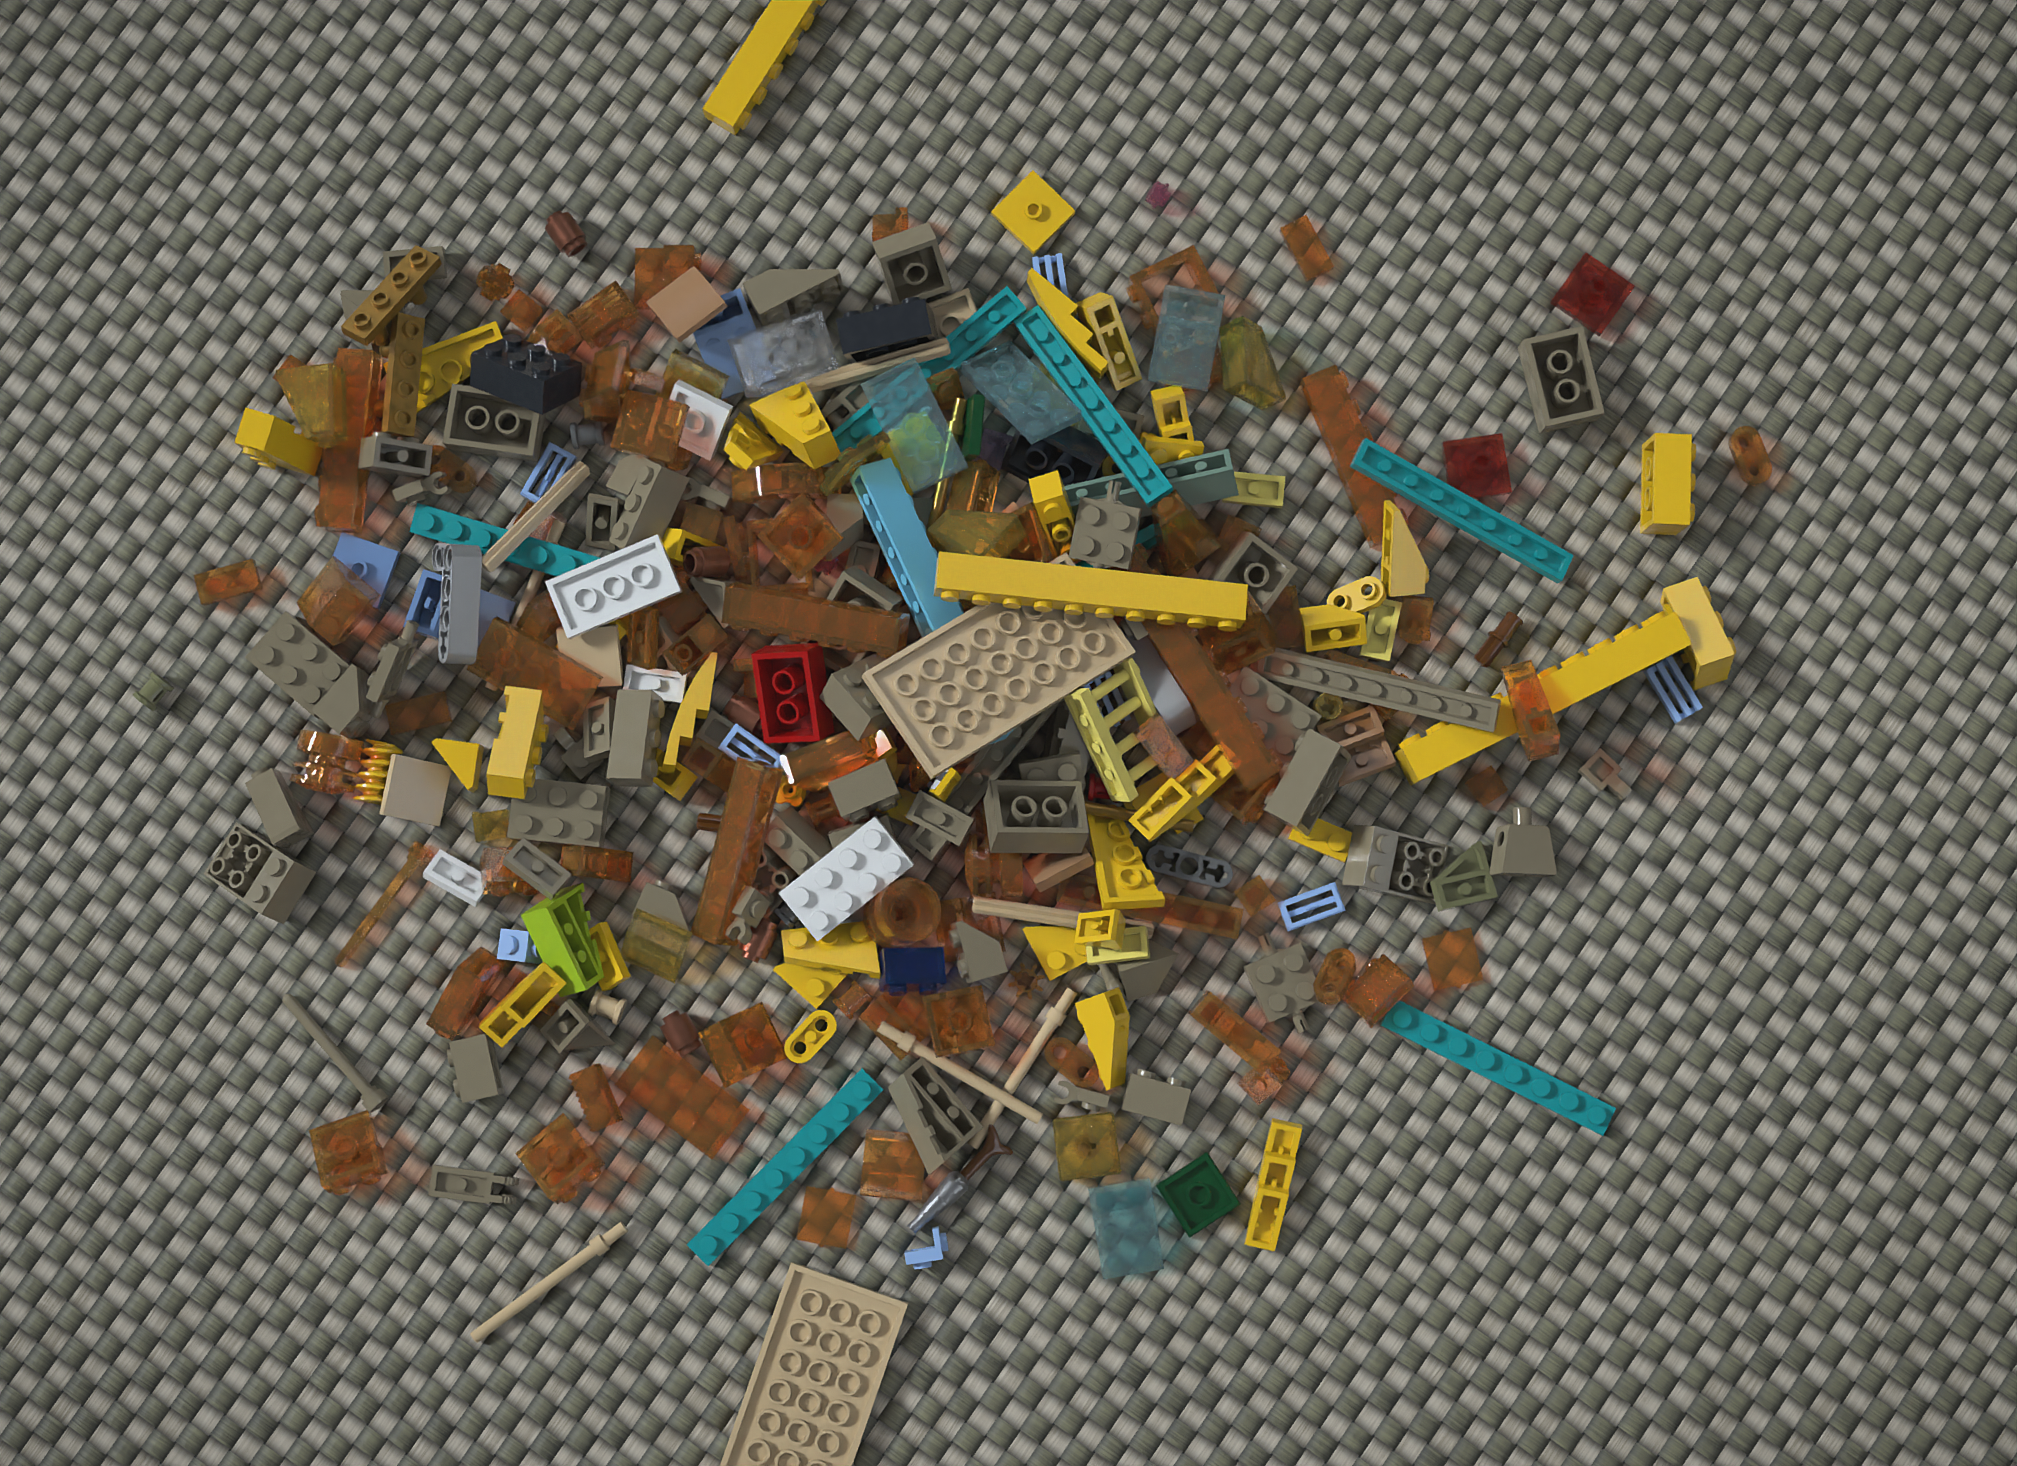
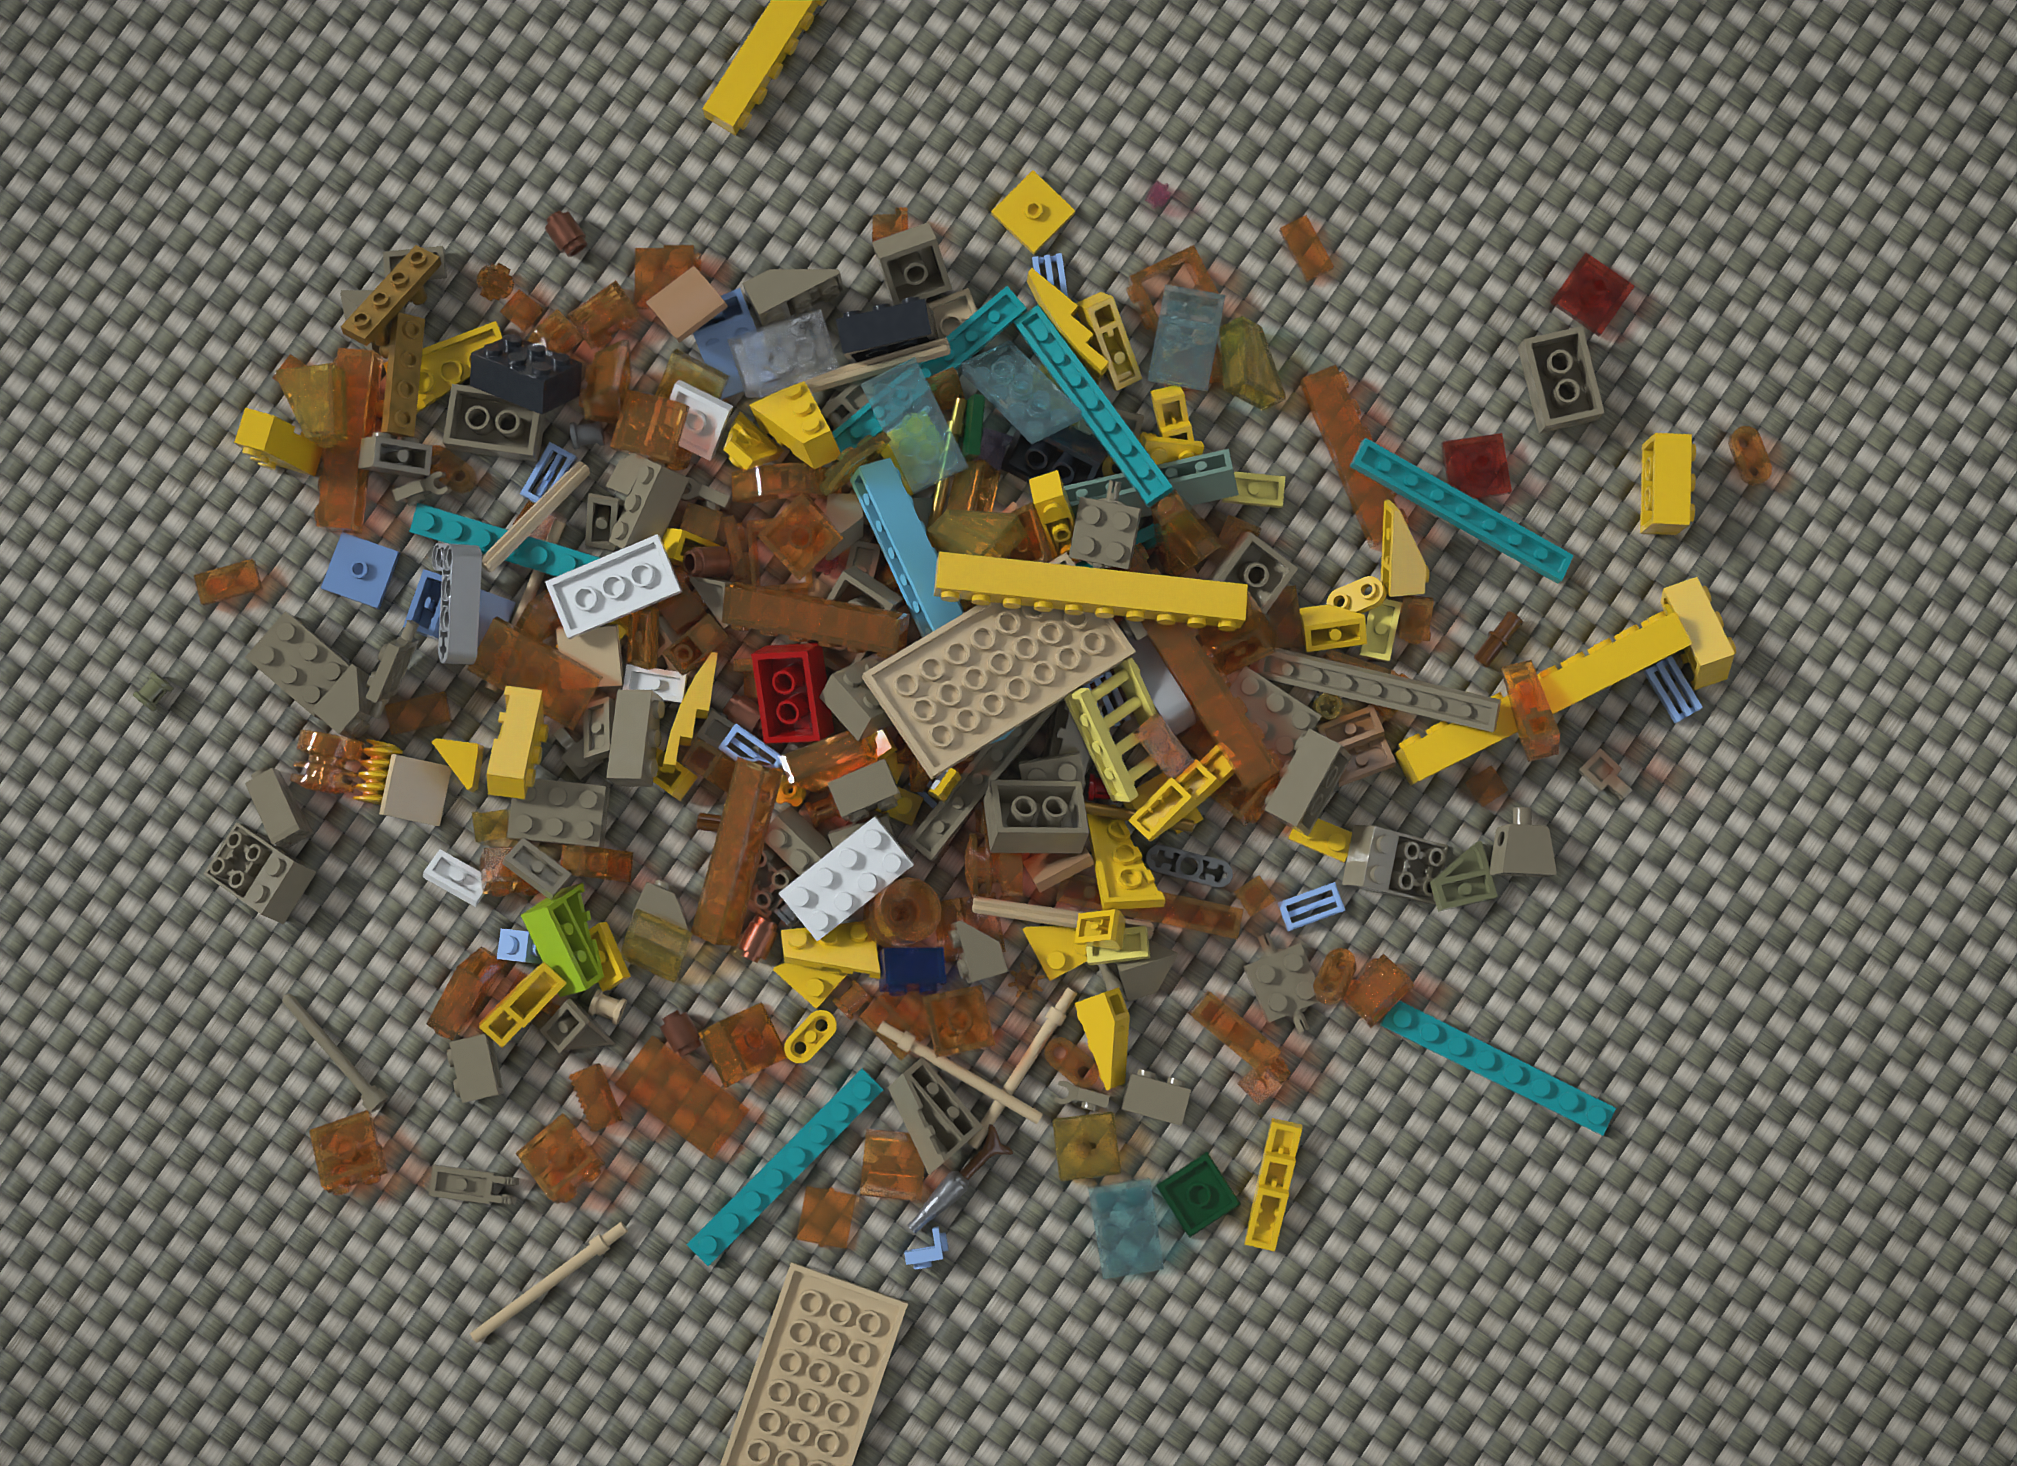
clear orange slope [296,556,381,646] -> none
clear orange piece [335,840,435,967] -> none
clear orange tile [628,367,665,391] -> none
dark tan plate [725,886,771,945] -> none
dark tan plate [905,790,975,847] -> none
clear orange piece [1421,928,1484,991] -> none

